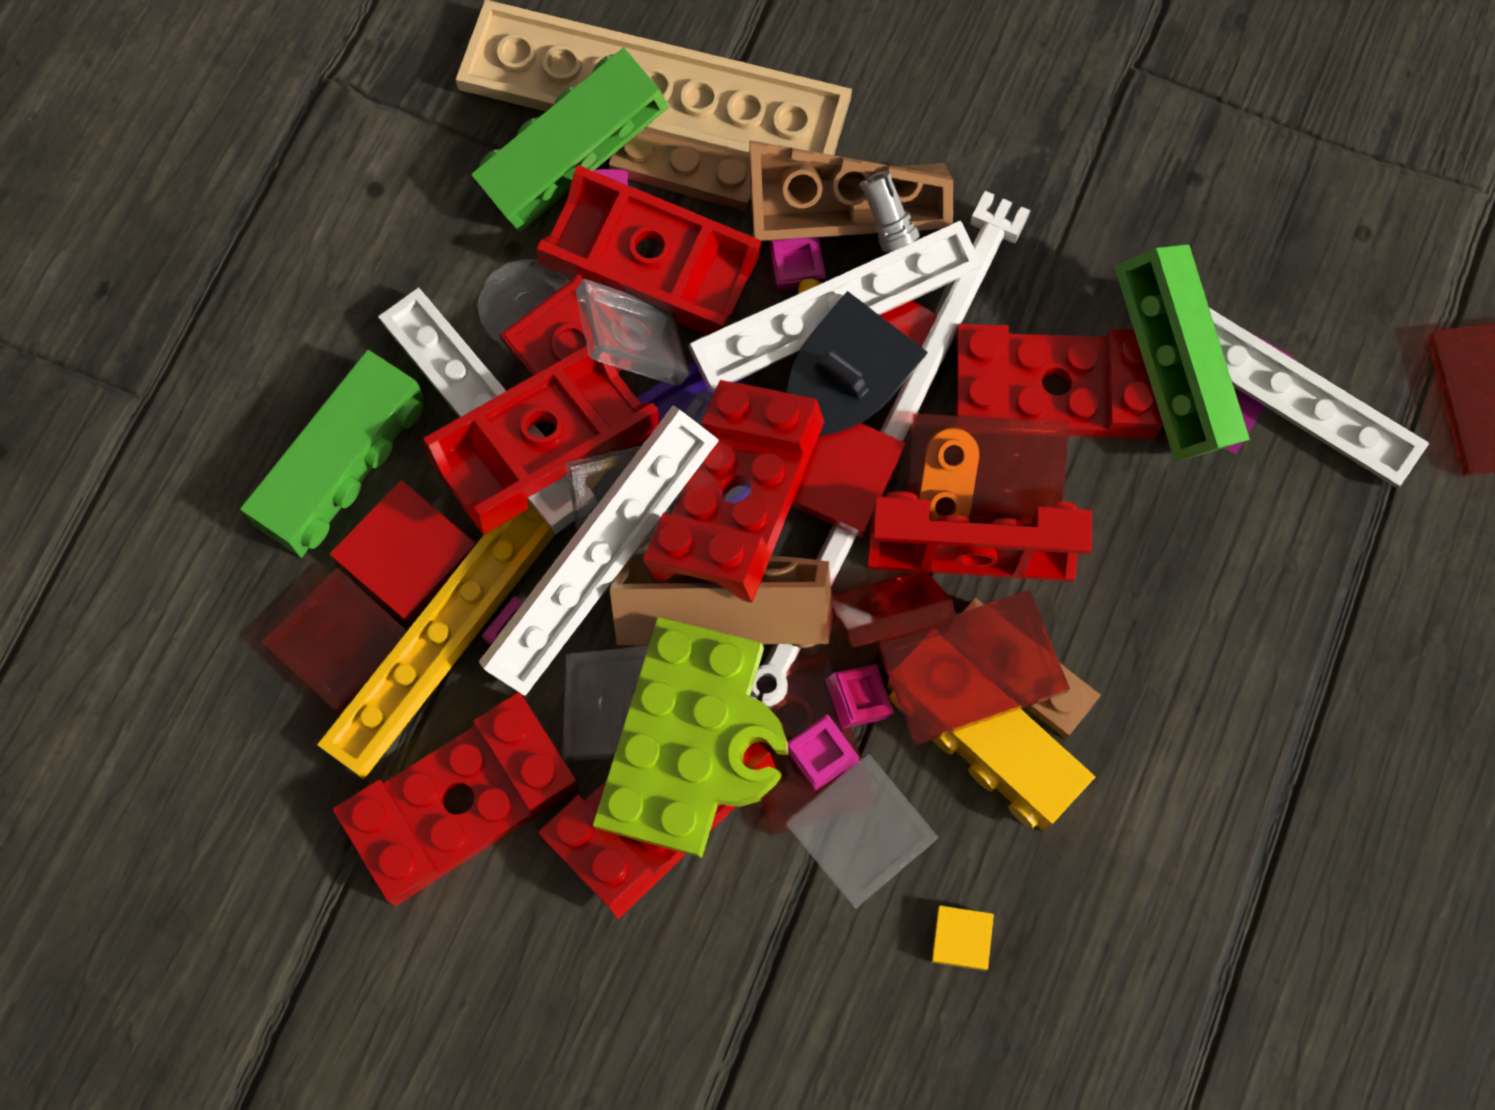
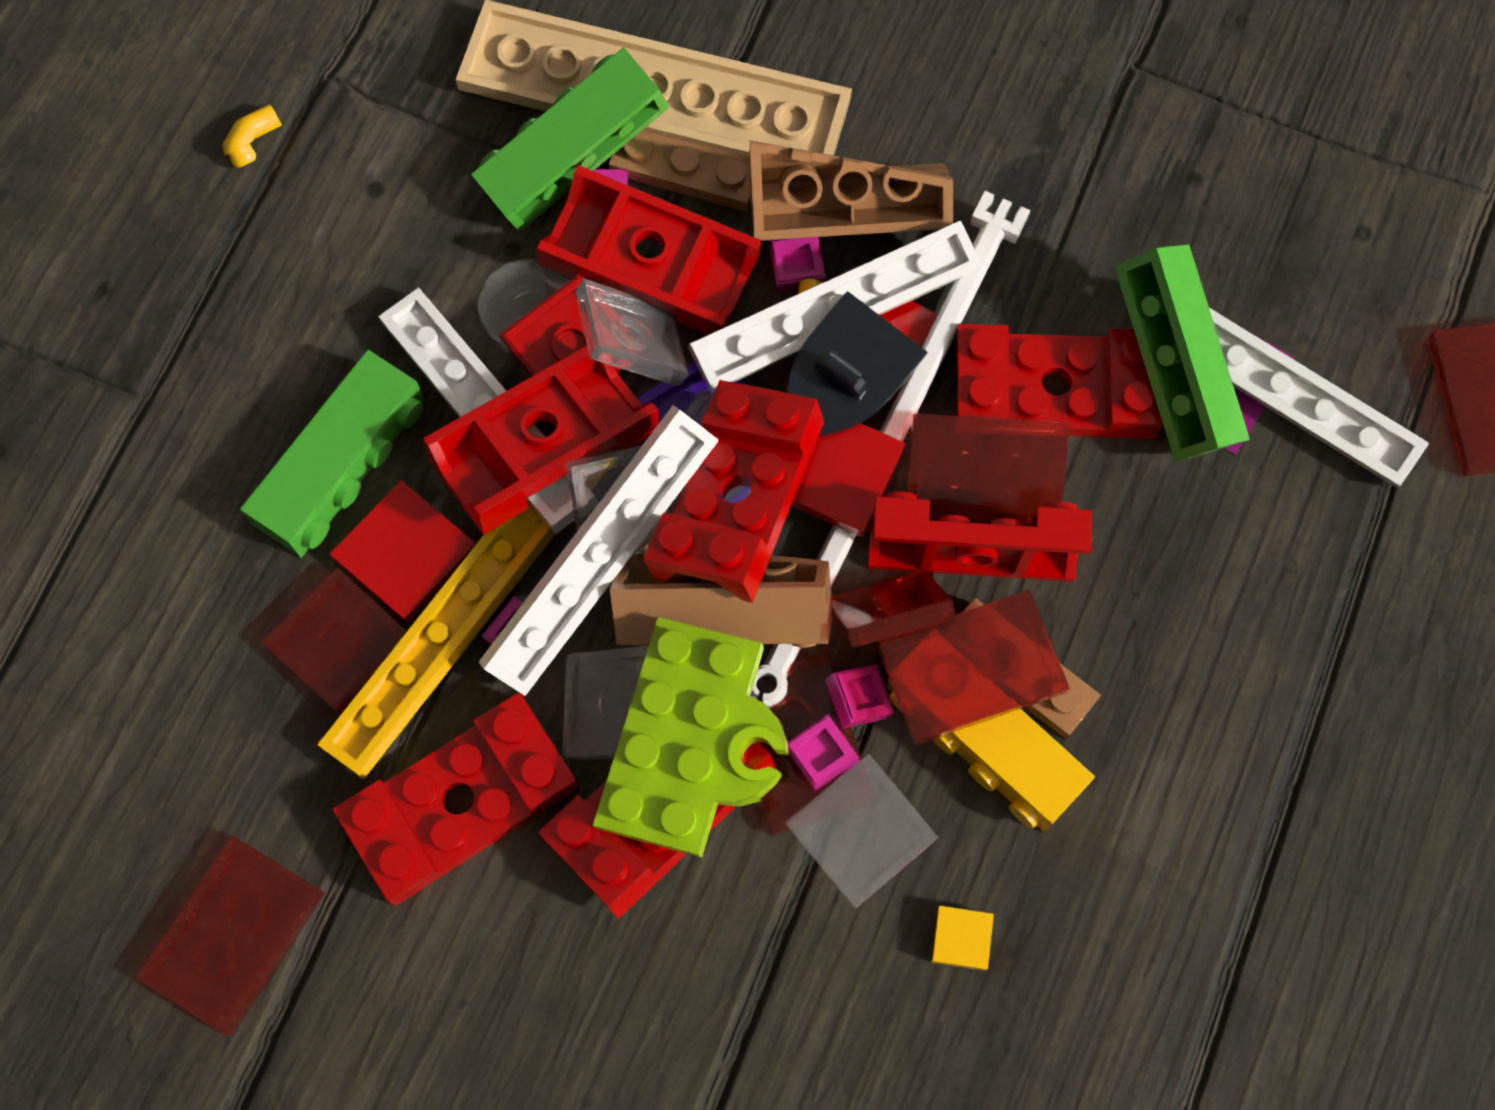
light grey pin [859,171,920,252] -> none
orange plate [918,427,979,521] -> none
none -> clear red tile [136,835,325,1037]
none -> yellow arm [222,104,282,168]

